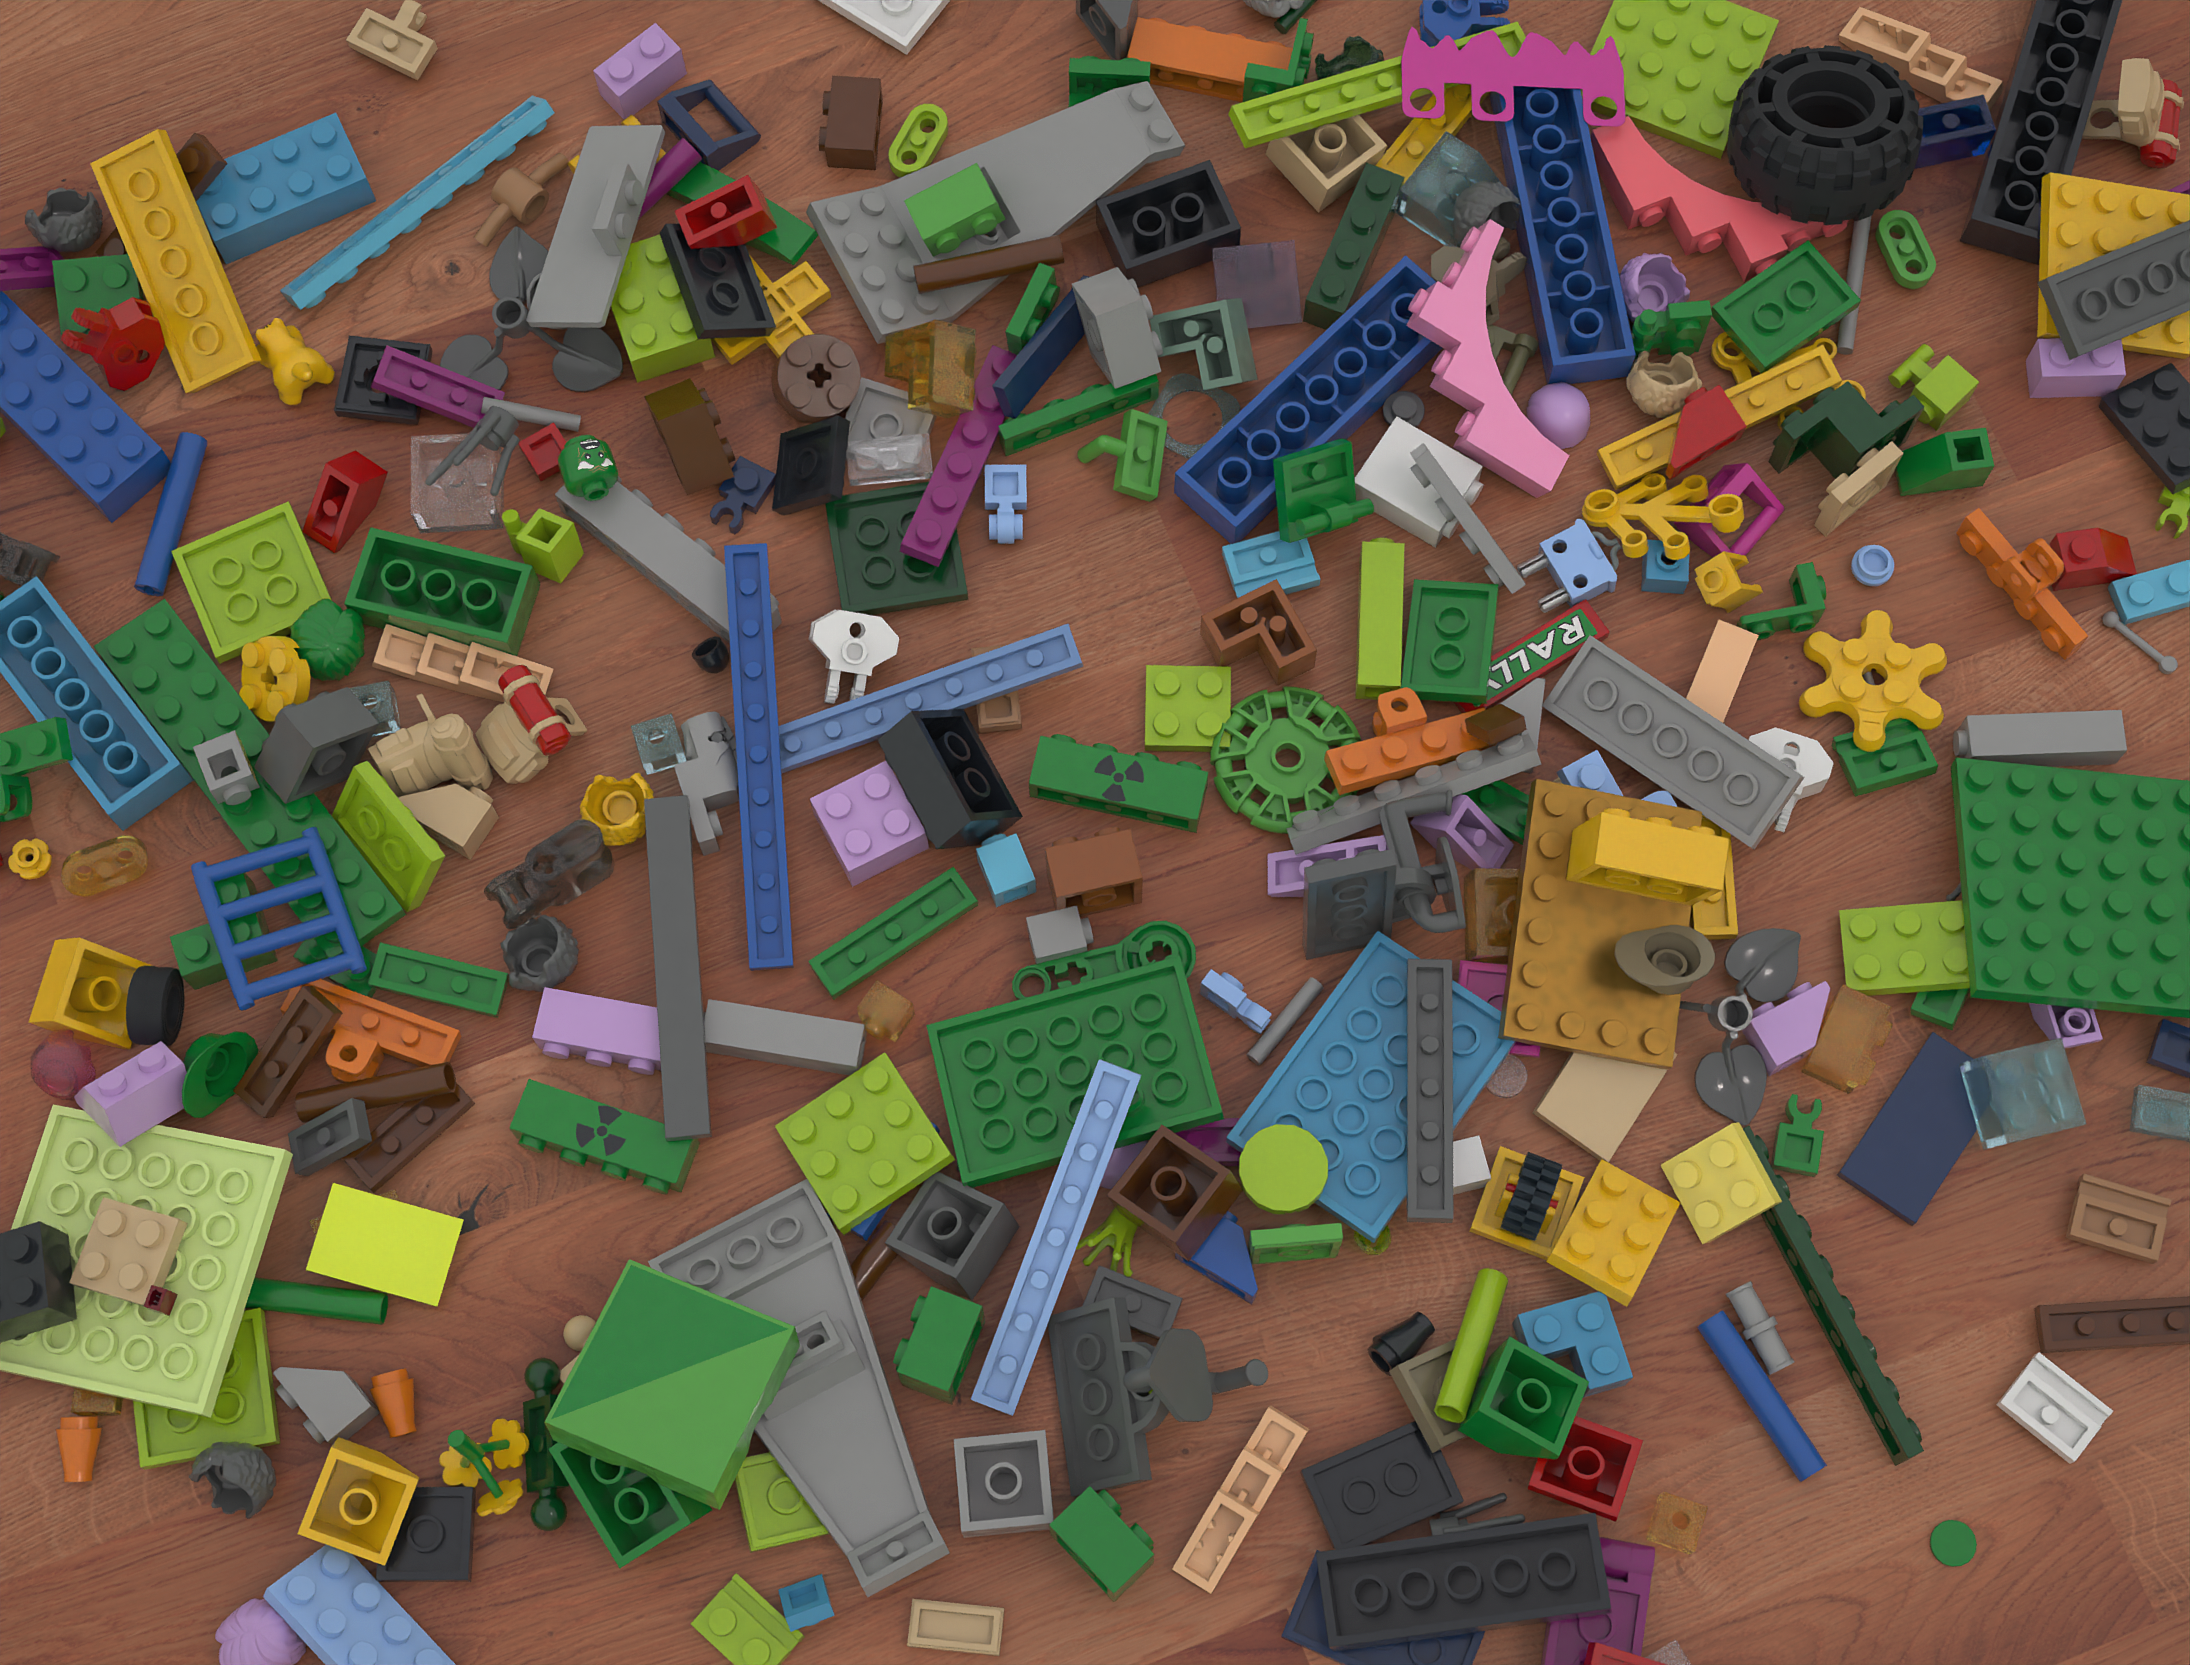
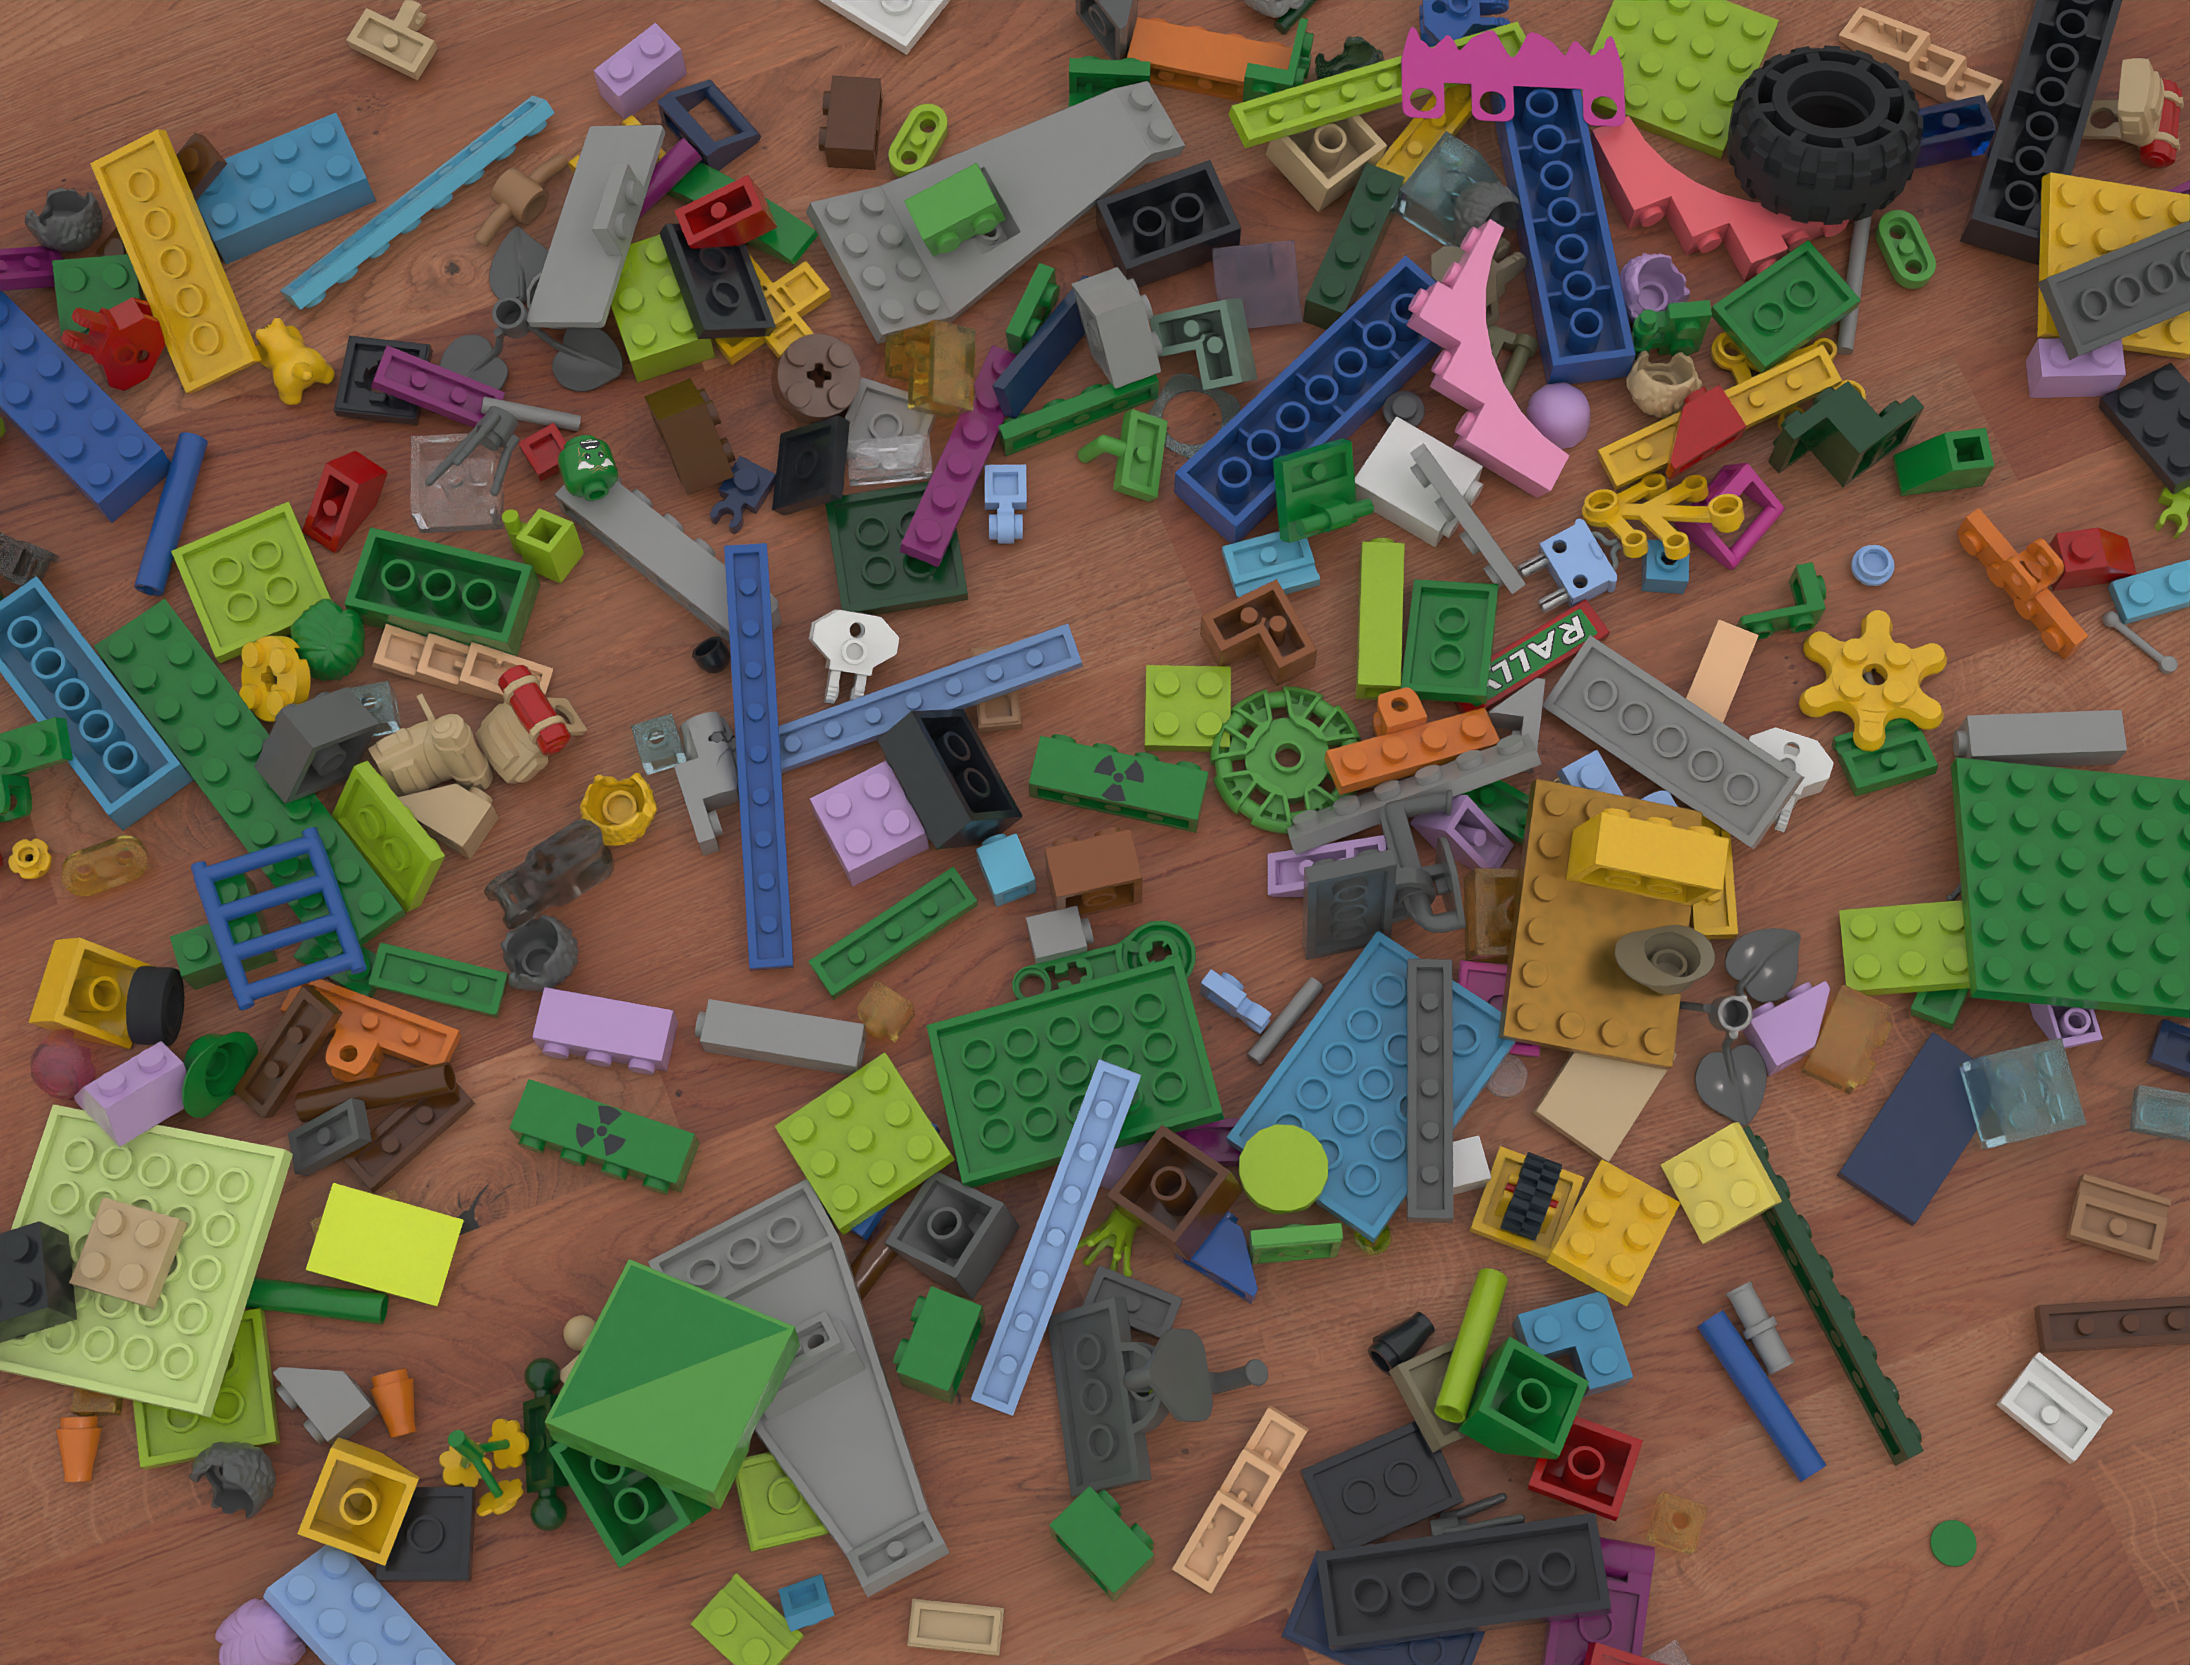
dark red piece [143,1285,178,1316] -> none
light grey brick [193,730,259,805] -> none
dark grey tile [644,795,712,1142] -> none
reddish brown piece [913,235,1064,294] -> none
light grey brick [954,1430,1054,1538] -> none
reddish brown tile [1465,704,1527,746] -> none
yellow window [1694,551,1763,613] -> none
green plate [1771,1094,1824,1177] -> none
tan plate [1814,441,1903,537] -> none
lime brick [1888,344,1979,431] -> none

